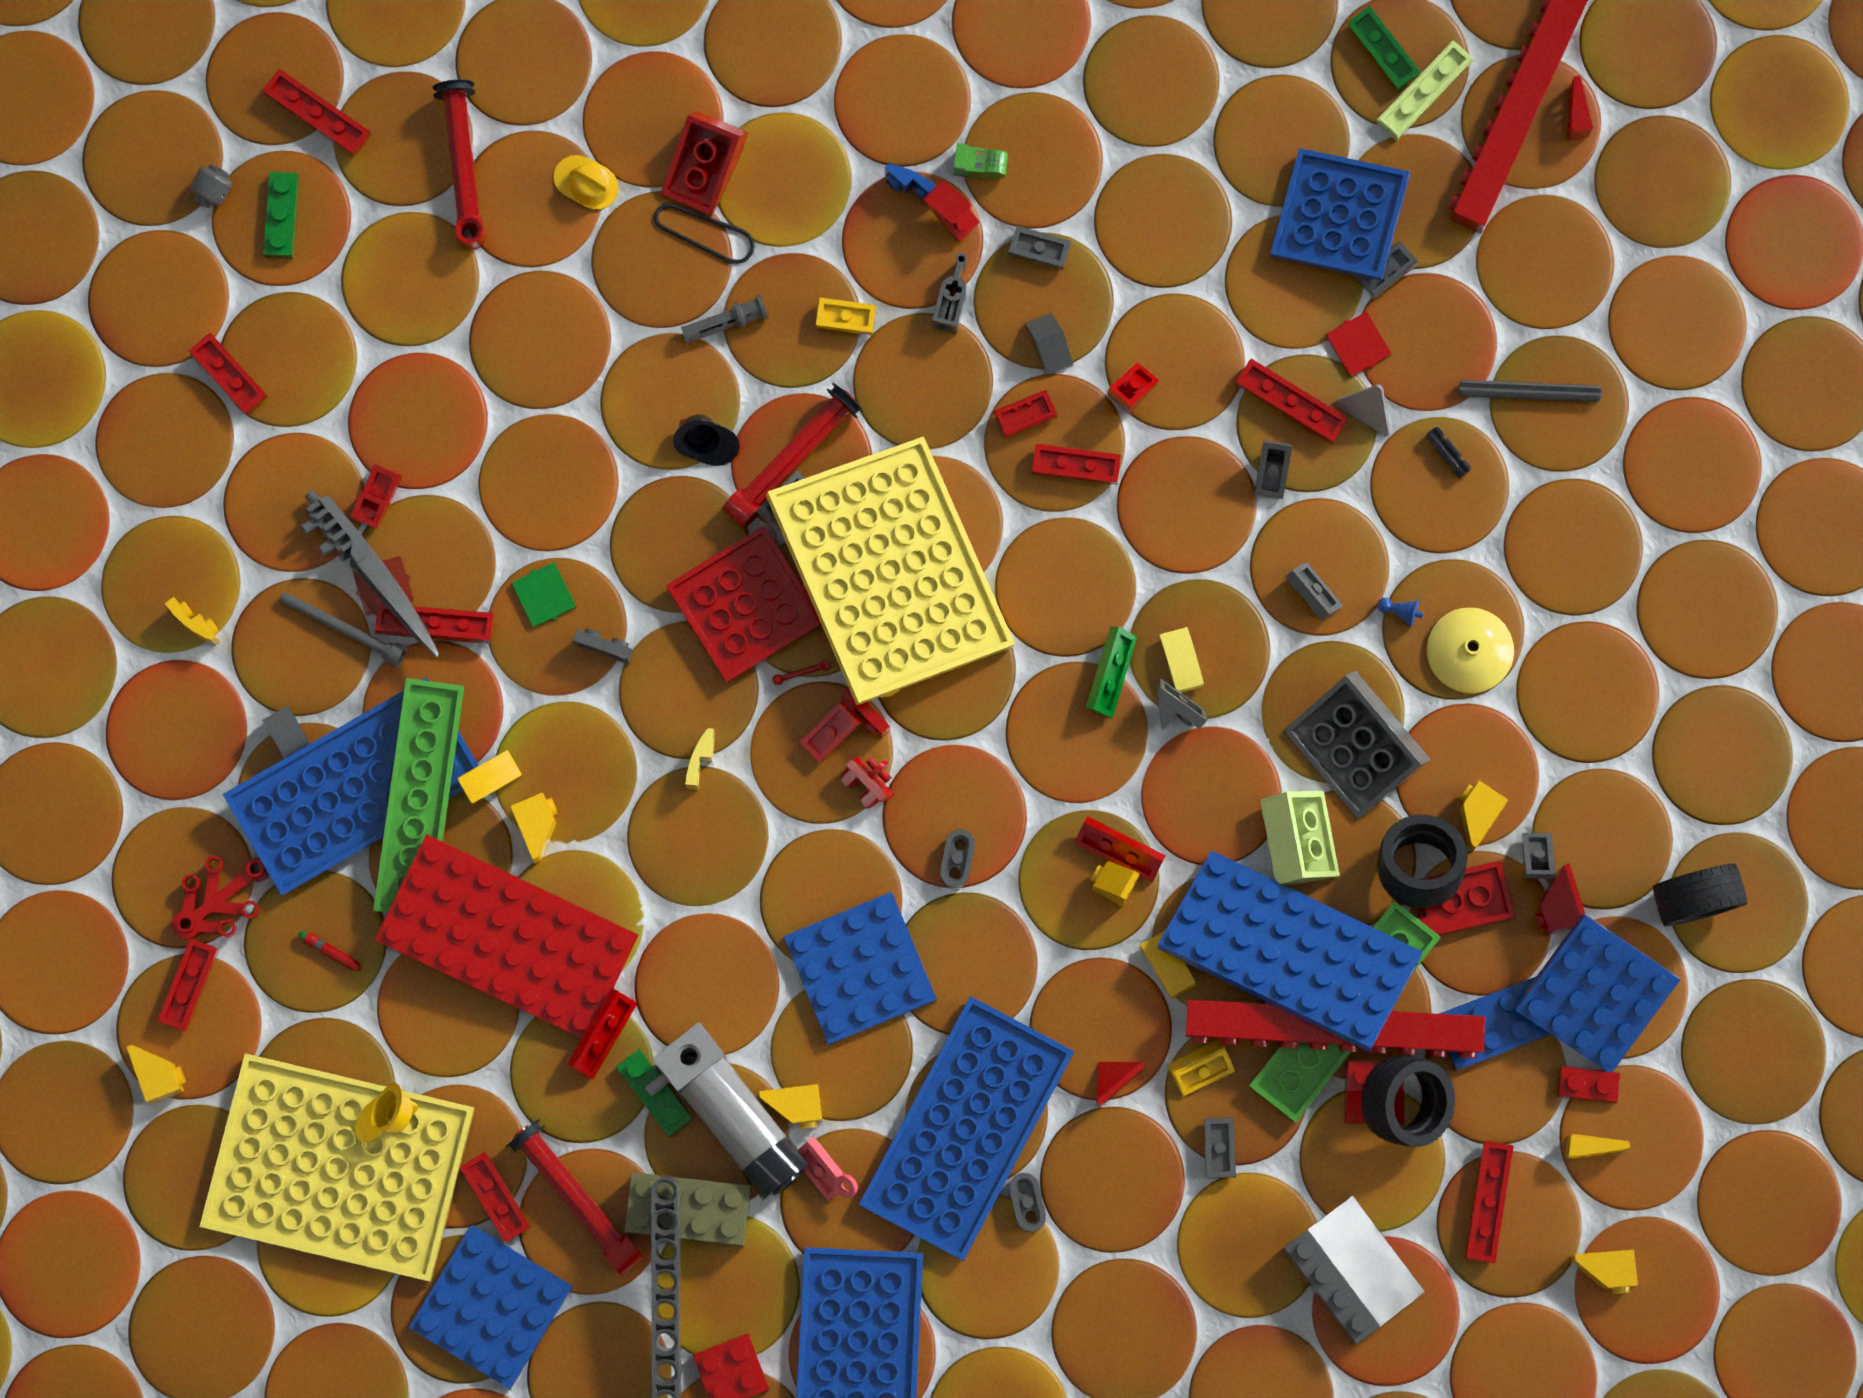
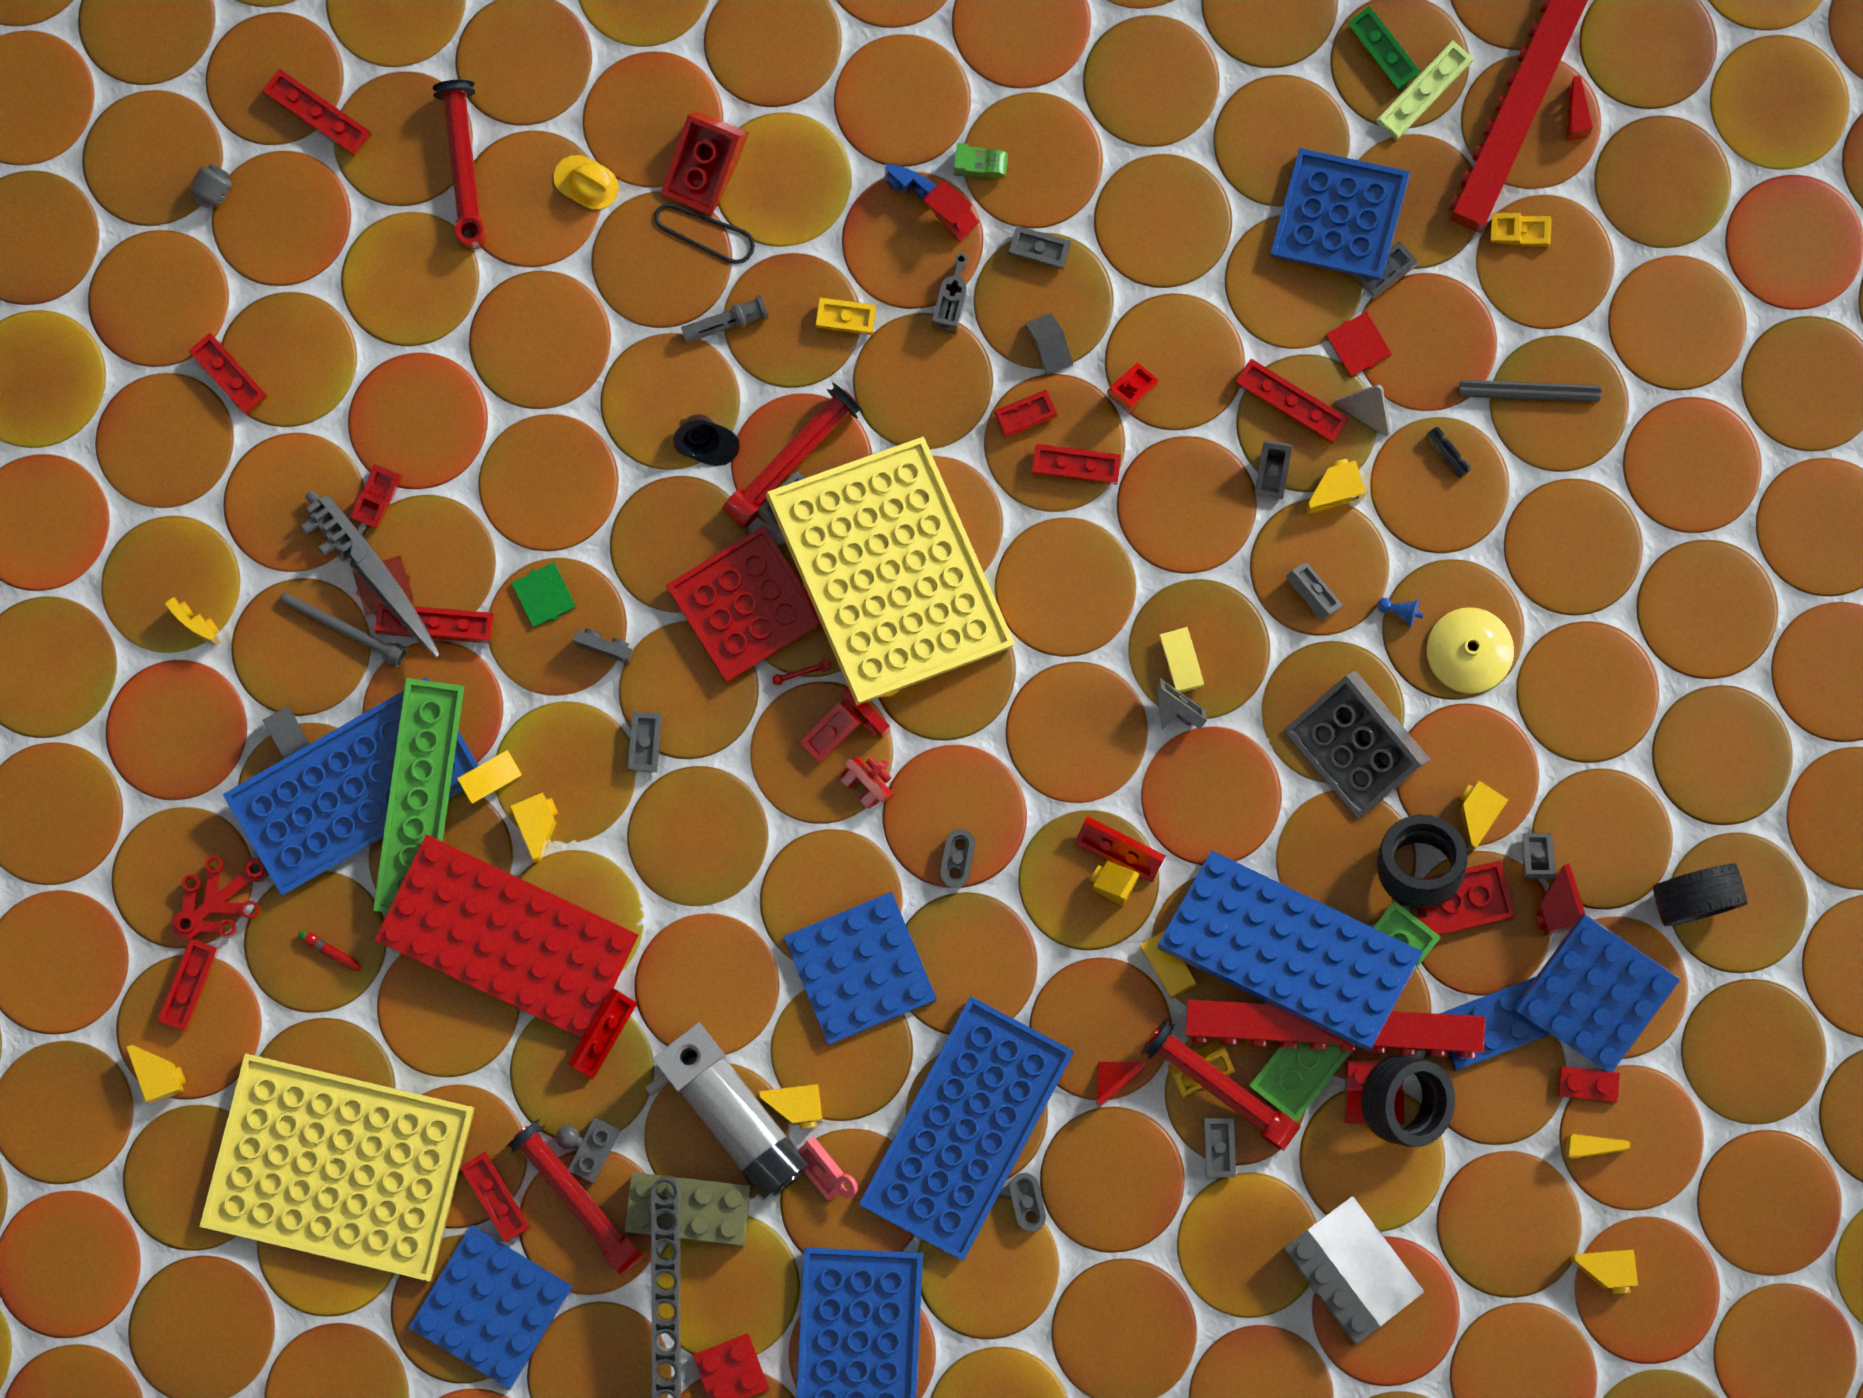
green plate [263,172,299,258] -> none
yellow piece [355,1083,418,1143] -> none
green plate [616,1049,693,1138] -> none
light yellow slope [685,728,715,790] -> none
green plate [1085,626,1137,719] -> none
yellowish green slope [1260,791,1340,885] -> none
red plate [1465,1141,1514,1264] -> none
none -> dark grey plate [556,1117,621,1184]
none -> dark grey plate [628,712,662,773]
none -> red piece [1141,1019,1301,1151]
none -> yellow slope [1306,459,1366,514]
none -> yellow slope [1491,213,1552,247]

